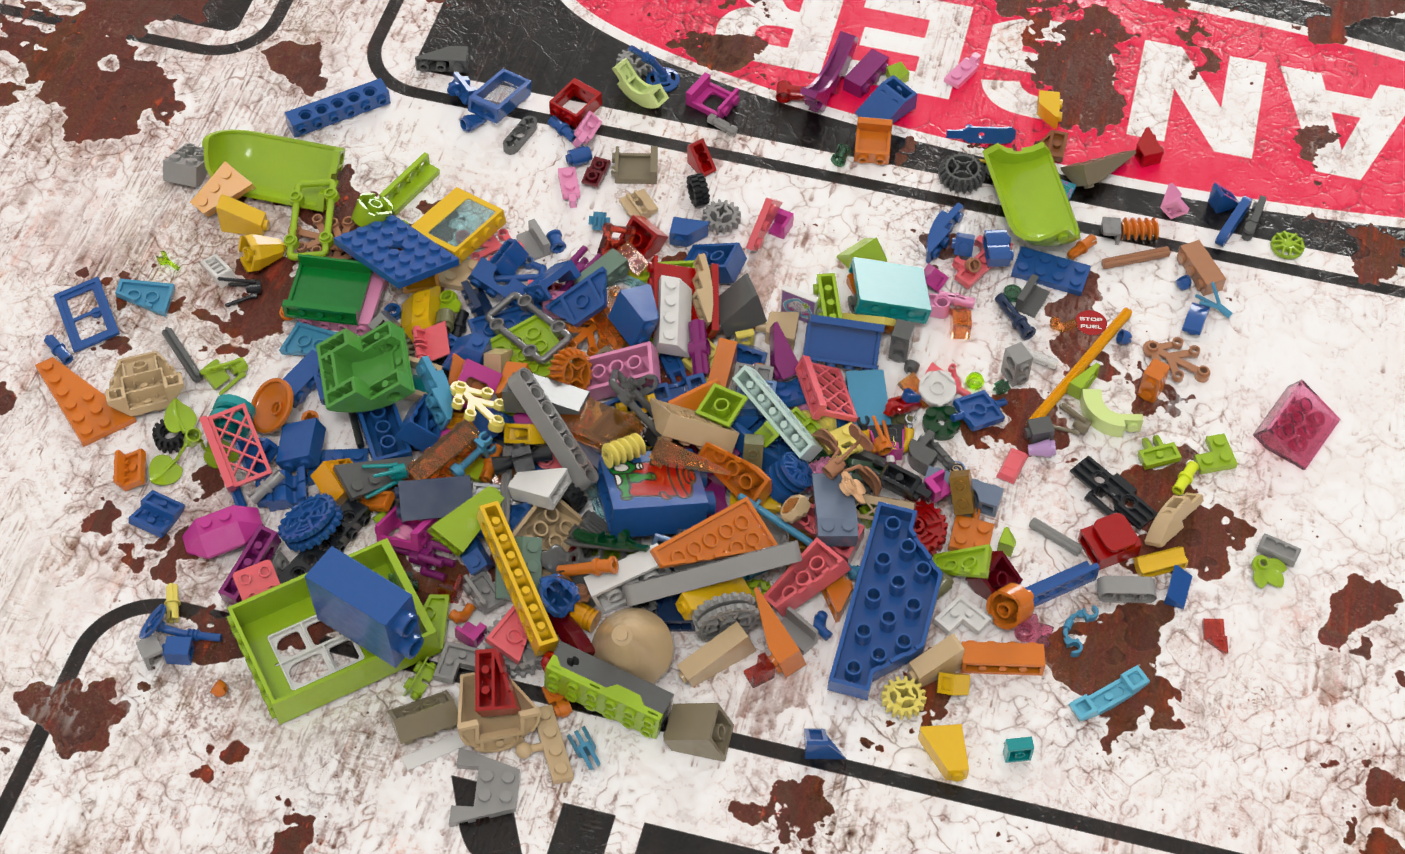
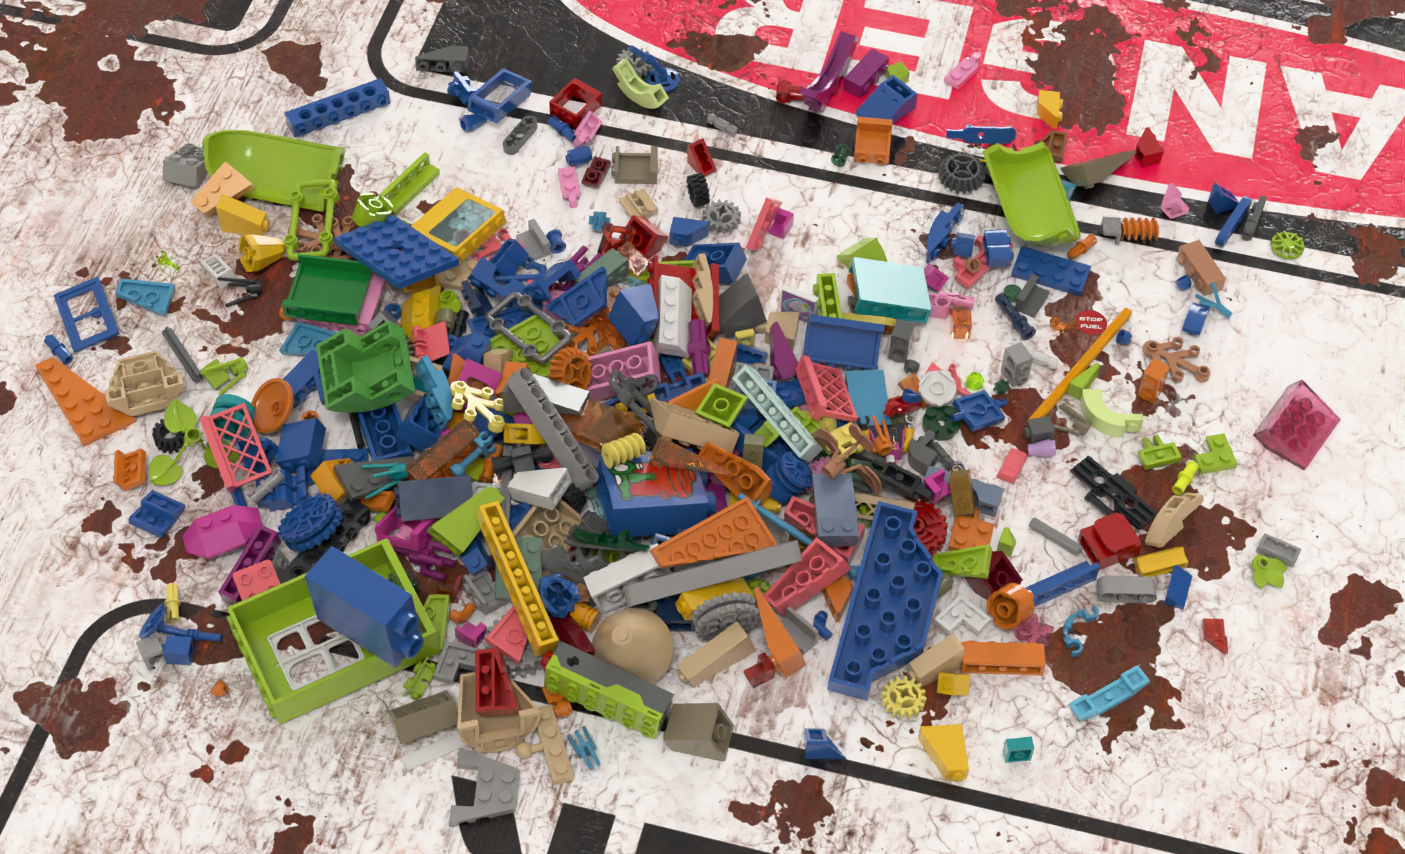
orange pin [556,556,619,576] -> none
dark pink window [686,72,740,119] -> none
tan rock [780,494,811,524] -> none
light nougat plate [839,471,866,505] -> none
nougat axle [1101,246,1171,269] -> none

